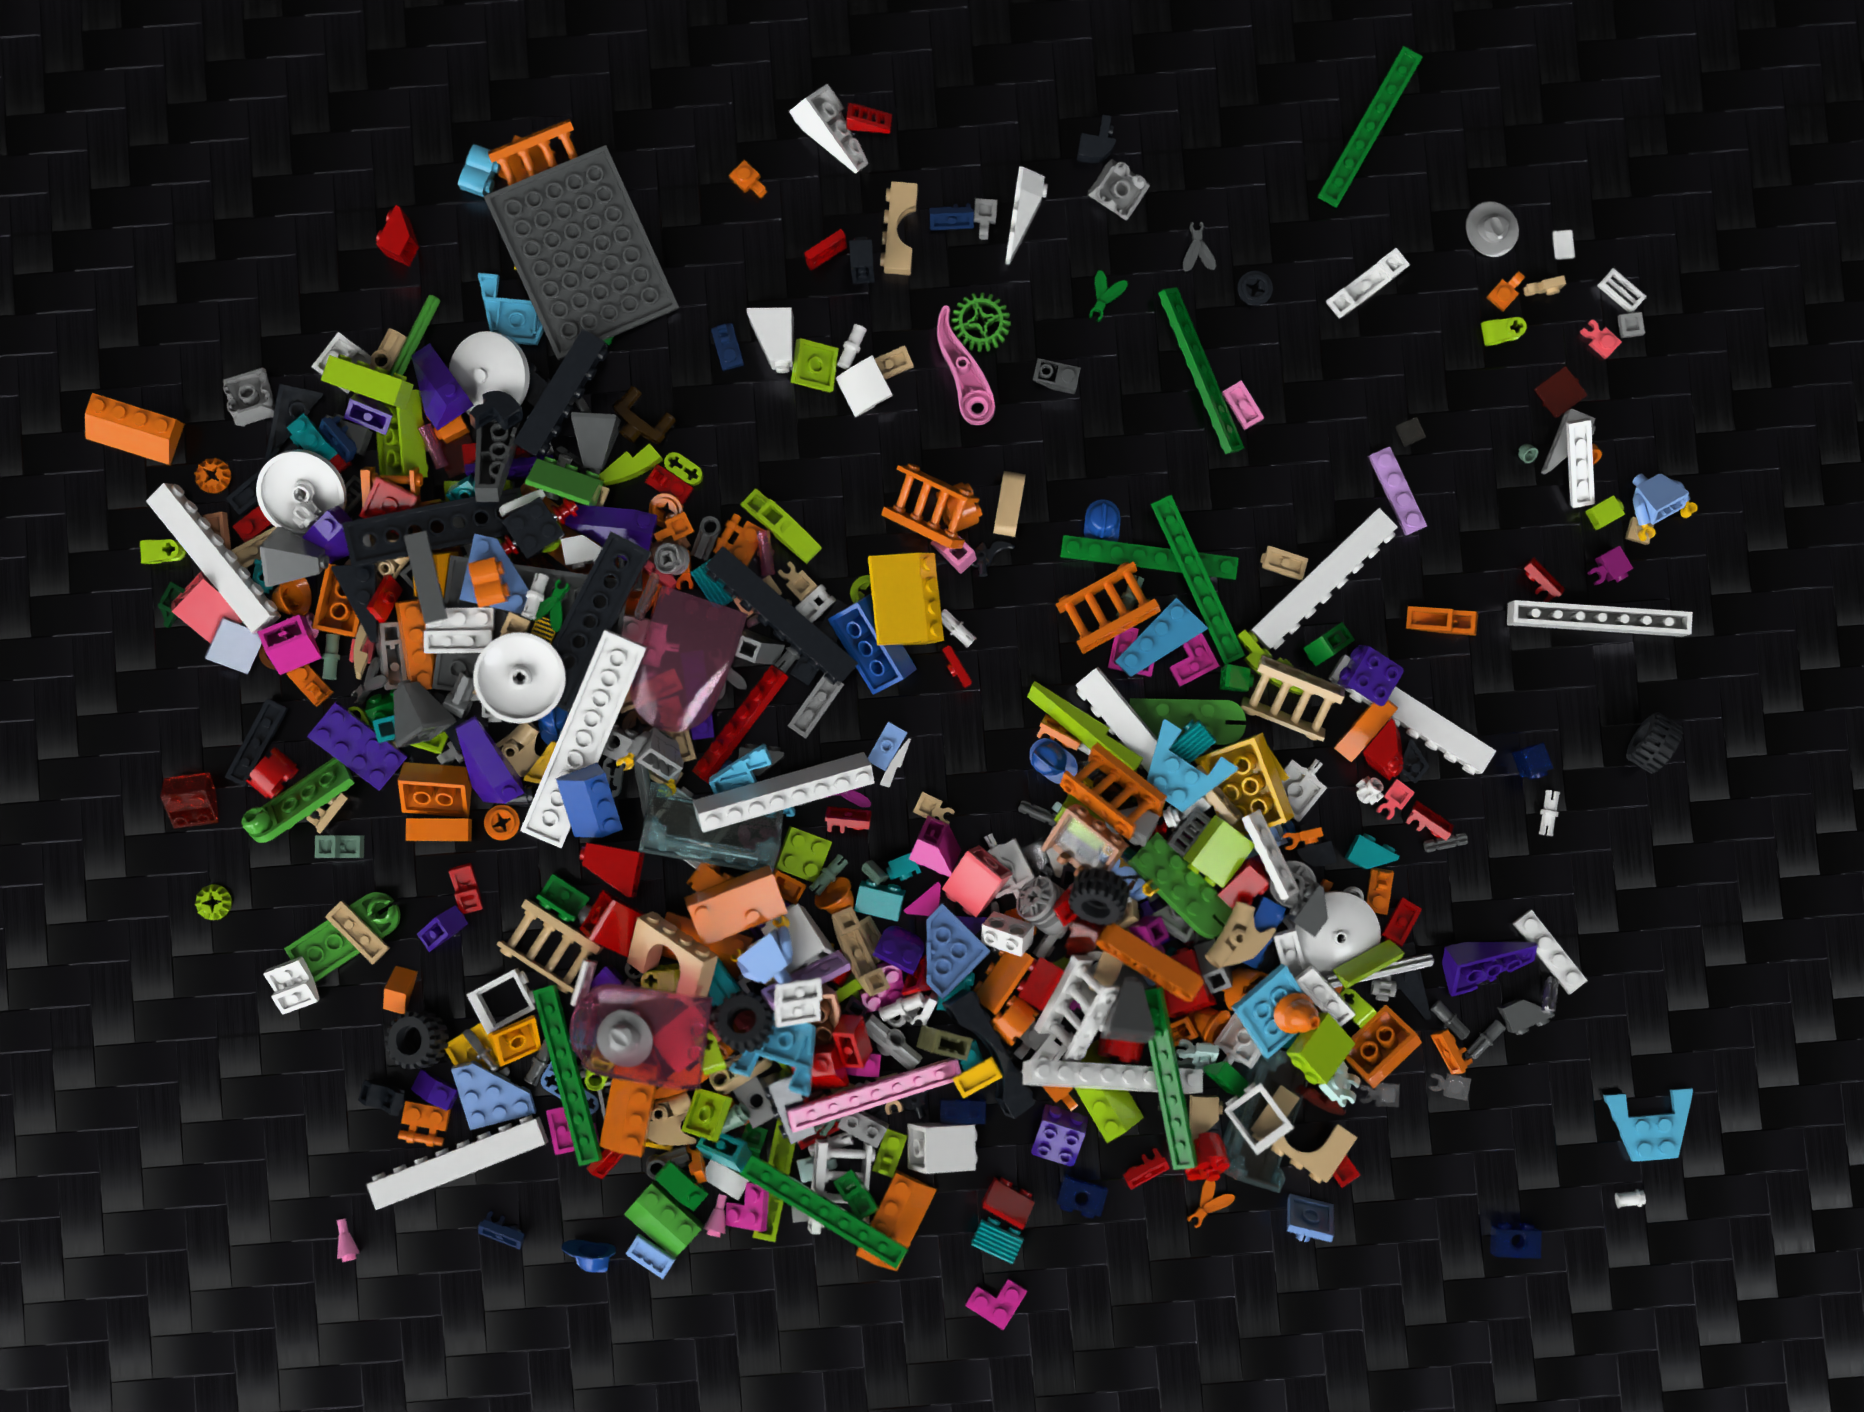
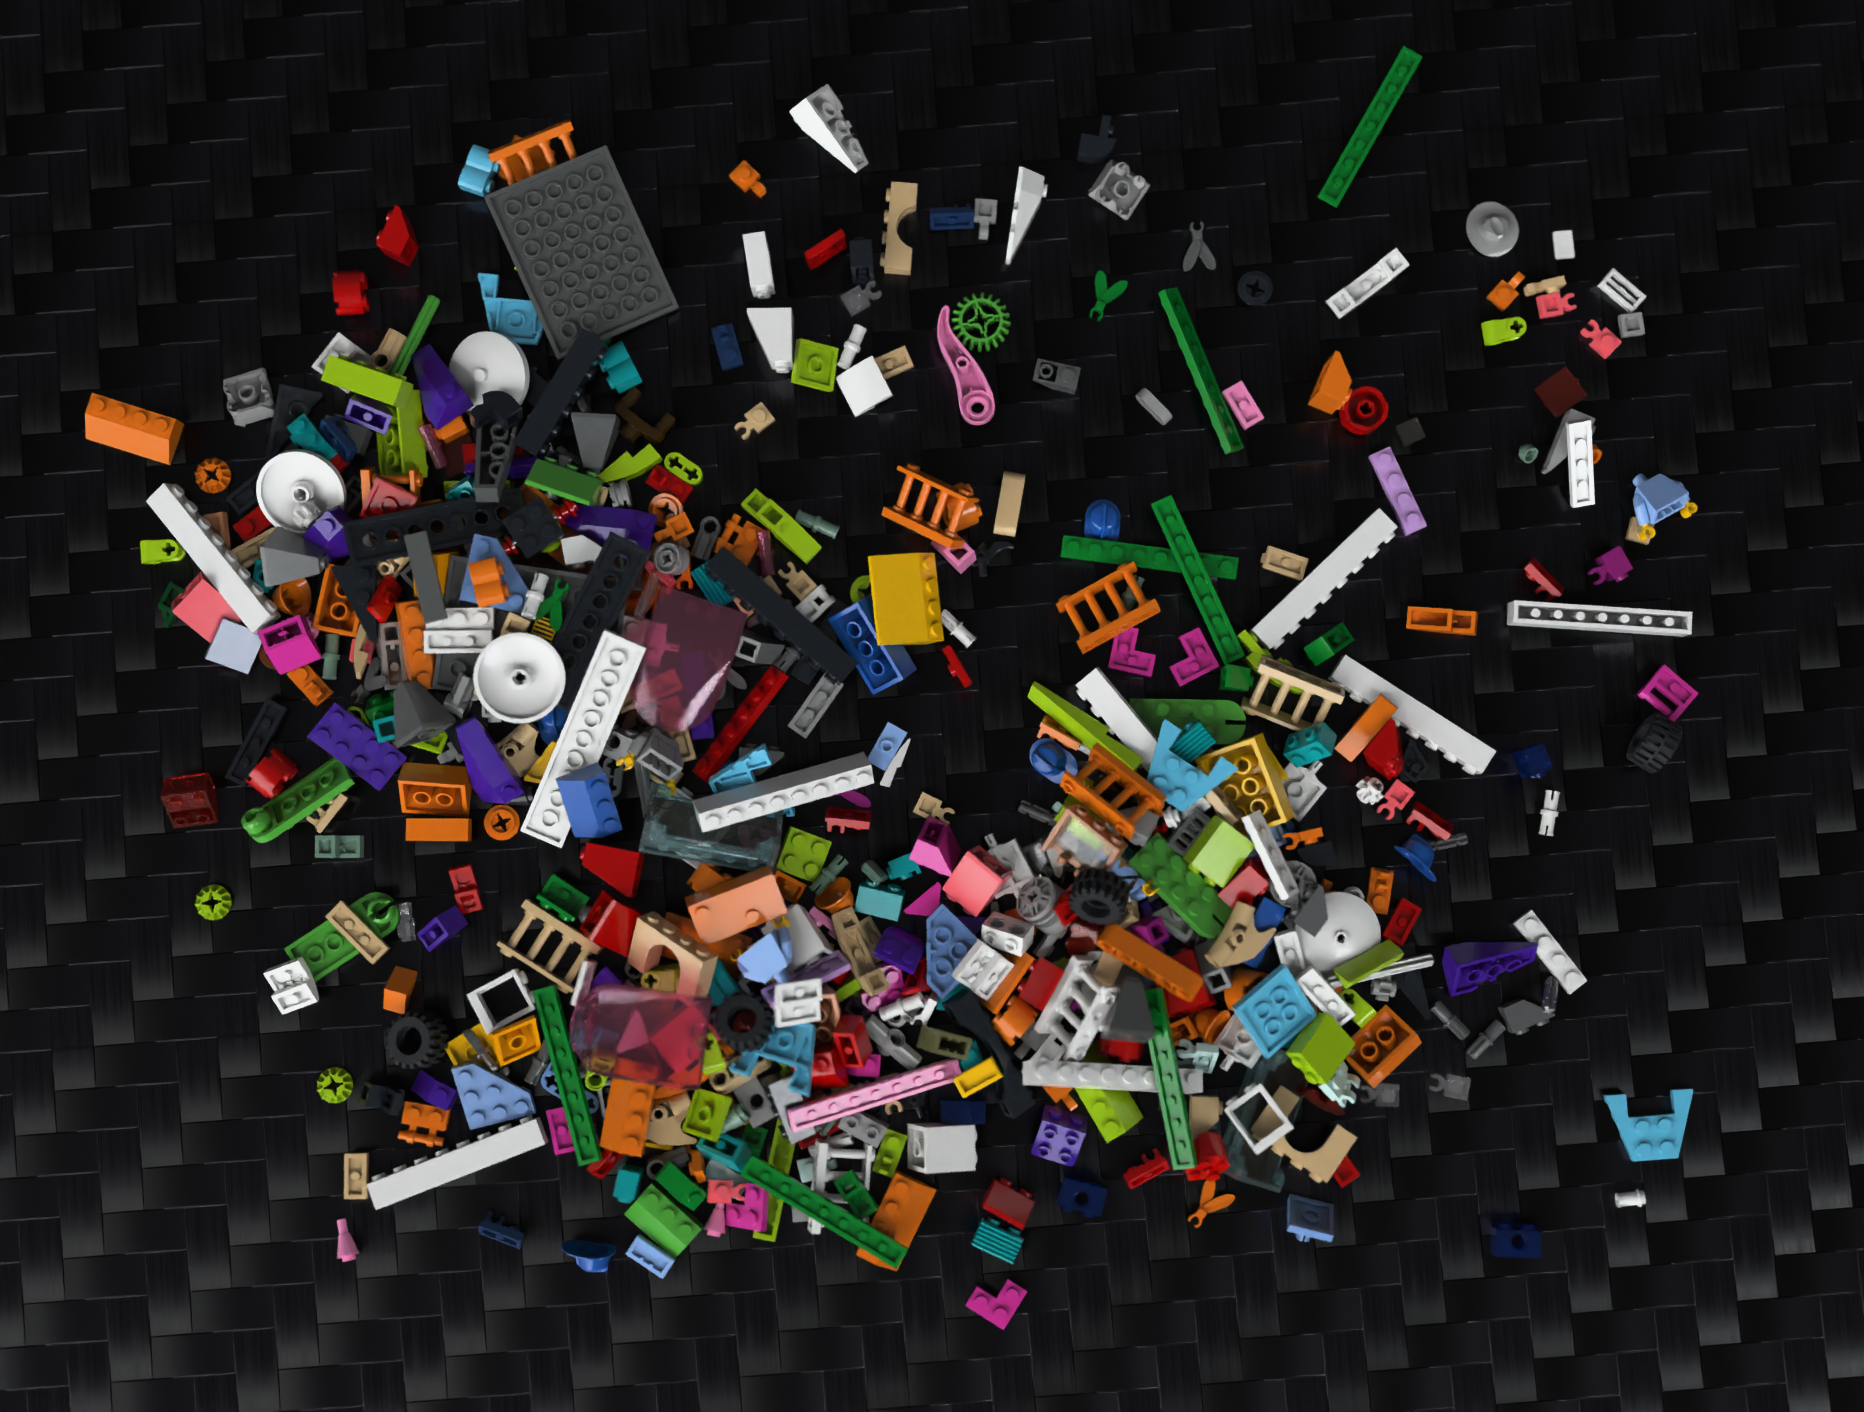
white tile [499,489,546,517] -> none
light grey hat [597,1010,653,1067] -> none
red slope [847,103,892,133] -> none
dark azure wing [1115,598,1208,677] -> none
green slope [1202,1061,1249,1097] -> none
orange hat [1274,993,1320,1034] -> none
dark purple bracket [1337,645,1404,706] -> none
teal slope [1344,833,1400,869] -> none
orange plate [1430,1029,1473,1075] -> none
lime brick [1585,495,1625,530] -> none
none -> lime gear [317,1067,353,1103]
none -> red brick [332,270,370,316]
none -> tan plate [344,1152,369,1199]
none -> clear plate [397,902,416,942]
none -> teal brick [599,341,643,394]
none -> light grey wheel [608,478,633,509]
none -> teal brick [613,1164,646,1203]
none -> coral plate [707,1179,746,1204]
none -> tan plate [734,402,775,440]
none -> white window [743,231,775,299]
none -> sand green pin [795,509,840,539]
none -> bright pink plate [809,906,838,941]
none -> clear plate [840,281,882,316]
none -> white slope [951,939,1014,1001]
none -> light grey beam [1135,388,1173,425]
none -> teal brick [1283,722,1337,768]
none -> orange slope [1308,350,1353,414]
none -> red brick [1339,386,1388,435]
none -> blue piece [1394,834,1437,882]
none -> coral plate [1536,292,1577,319]
none -> dark pink plate [1637,664,1699,722]

